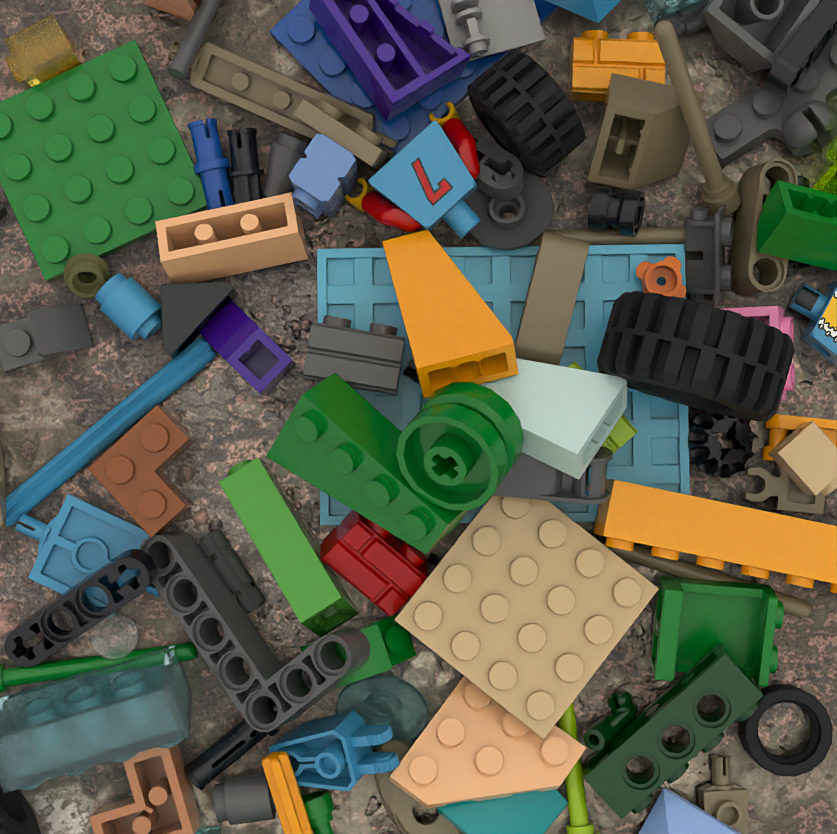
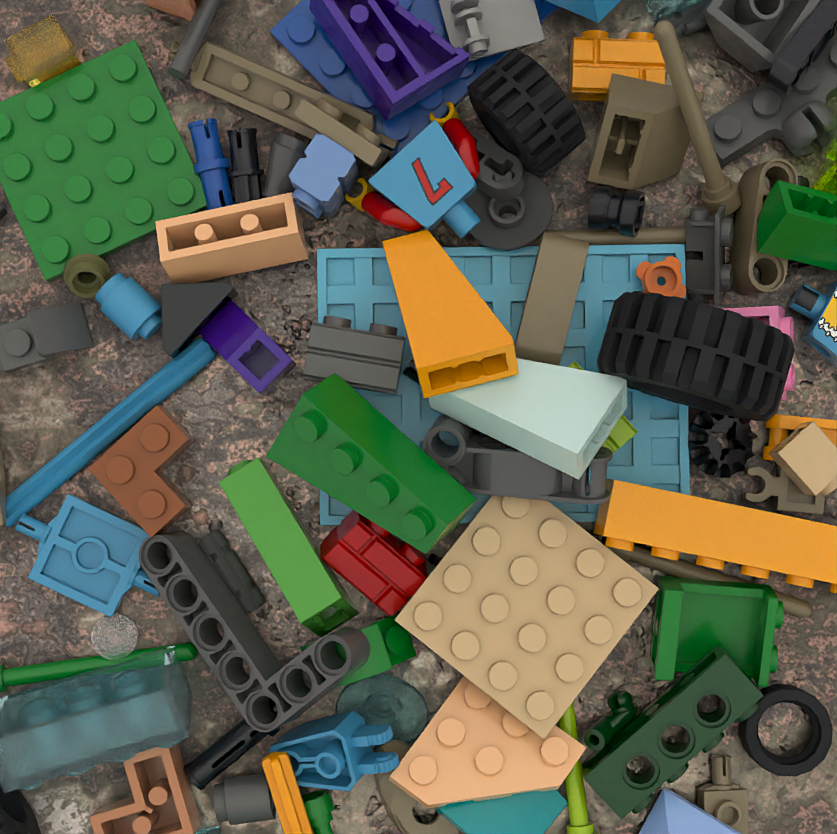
black beam [5,549,156,667] -> none
green wheel [396,382,524,511] -> none

